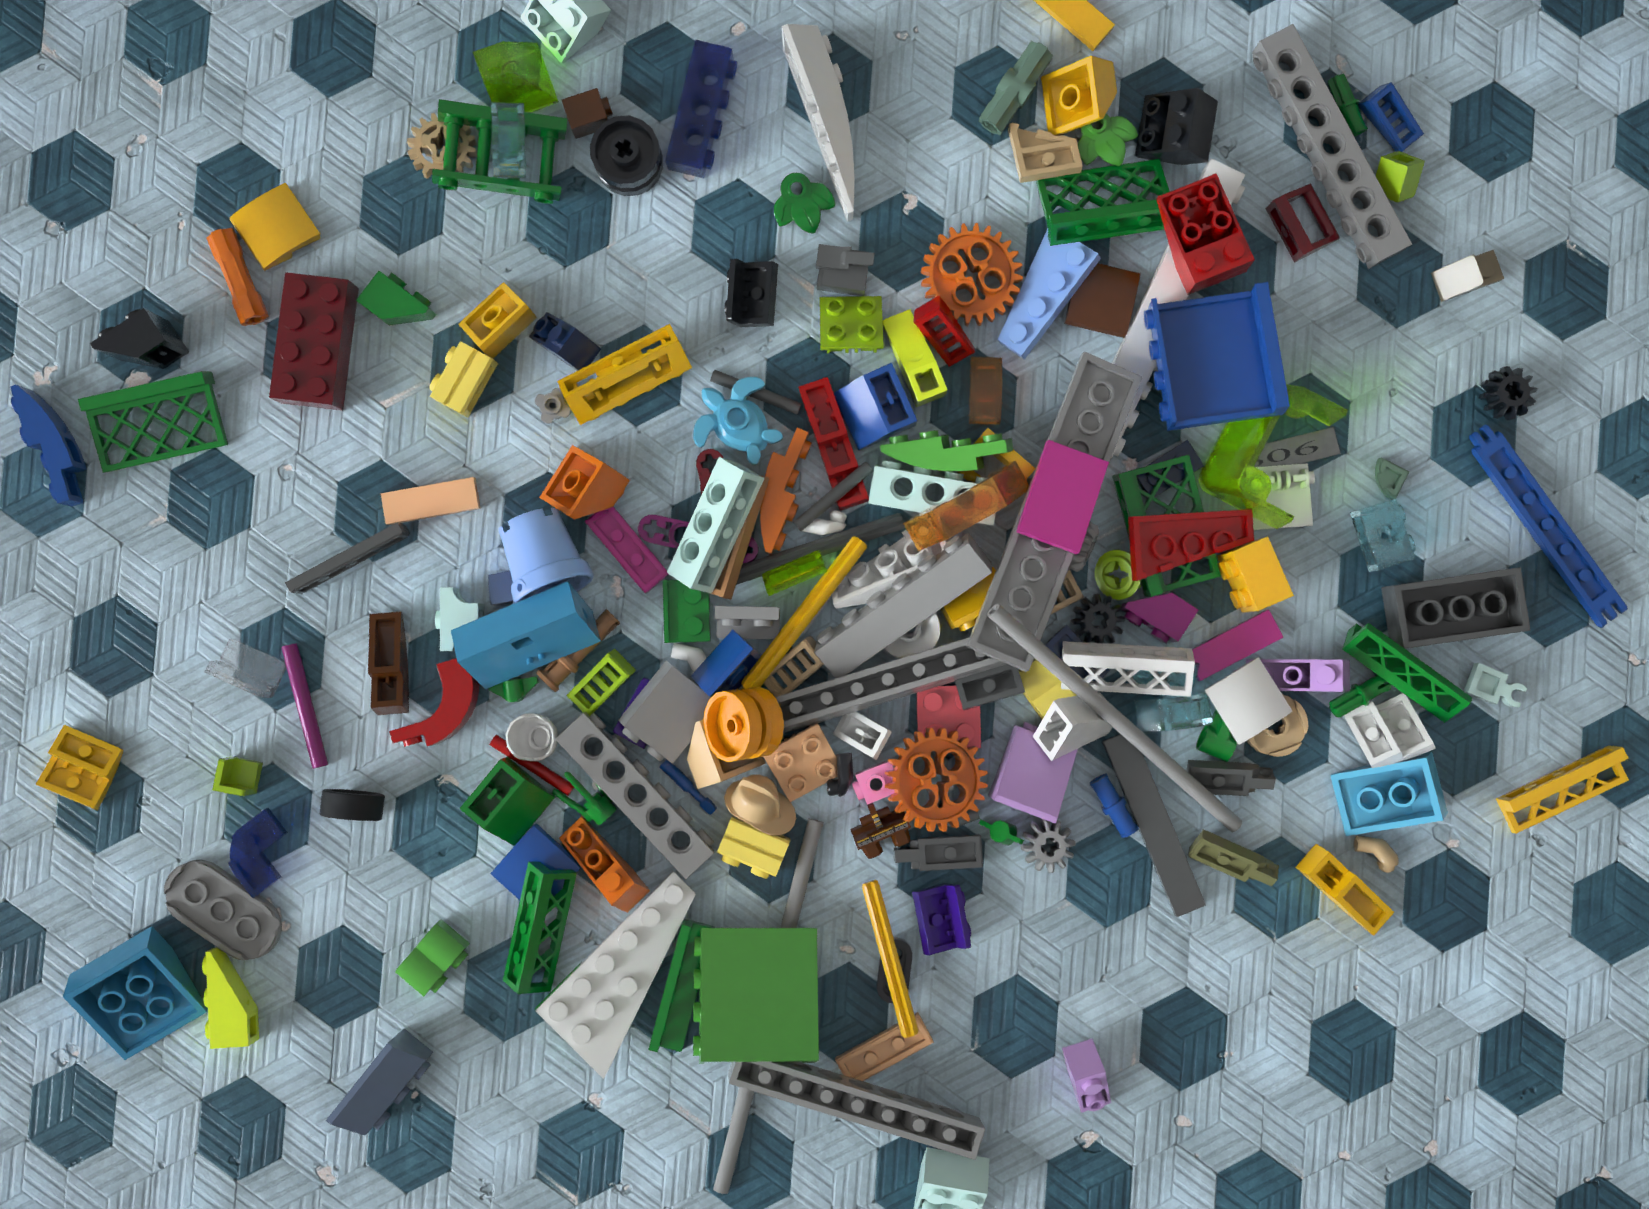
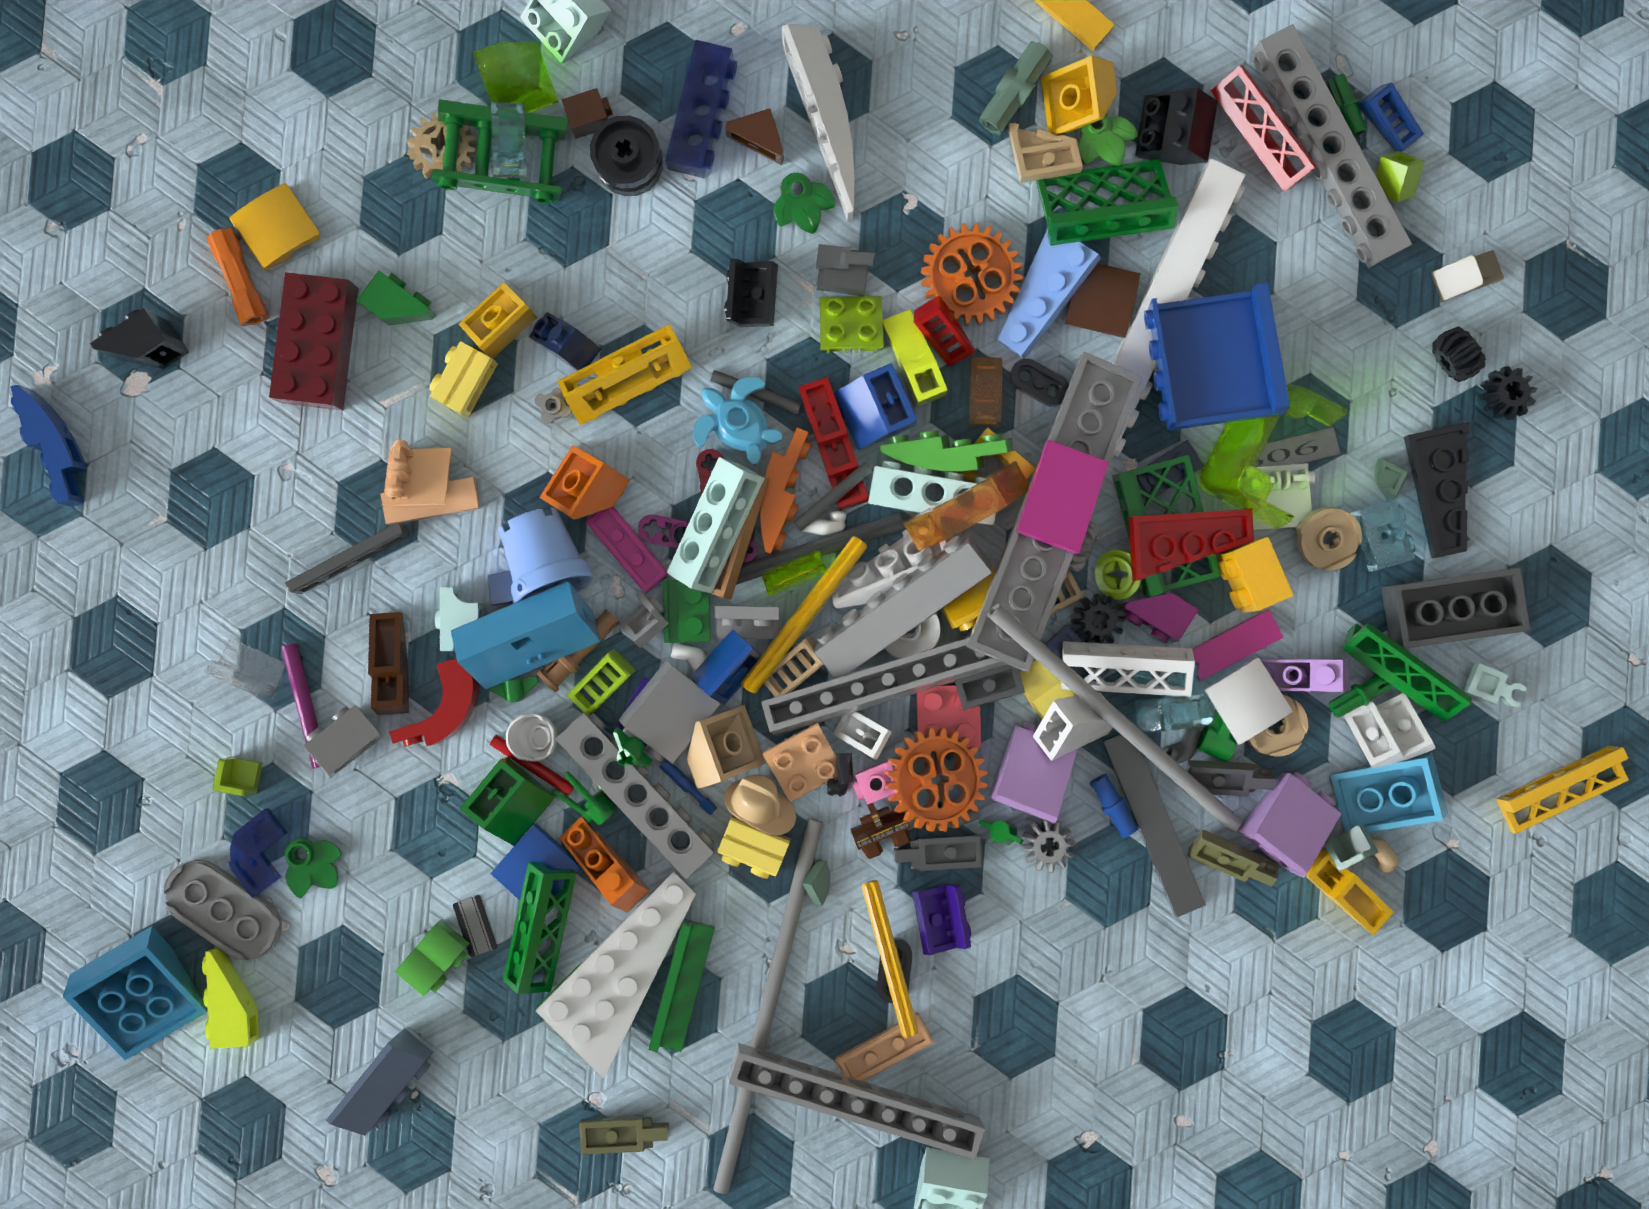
yellow slope [36,725,124,811] -> none
green fence [78,371,228,473] -> none
black tyre [319,789,385,821] -> none
bright green panel [693,928,819,1064] -> none
light orange wheel [703,687,784,762] -> none
lavender slope [1062,1039,1111,1113] -> none
red slope [1156,174,1255,295] -> none
dark red tile [1265,183,1340,263] -> none
blue hinge [1469,424,1628,628] -> none
none -> green plate [285,838,342,898]
none -> light grey brick [303,705,381,779]
none -> light nougat hinge [383,440,452,506]
none -> sticker [453,895,497,957]
none -> olive hinge [579,1116,670,1155]
none -> green piece [613,727,653,766]
none -> light grey bracket [620,591,669,648]
none -> reddish brown slope [725,108,784,165]
none -> sand green tile [803,860,830,906]
none -> black plate [1010,359,1069,407]
none -> dark grey arm [1163,726,1202,764]
none -> fence [1210,65,1317,191]
none -> lavender slope [1237,772,1341,878]
none -> tan plate [1296,507,1362,571]
none -> sand green panel [1324,824,1379,872]
none -> black wing [1404,422,1469,559]
none -> black gear [1432,326,1486,382]

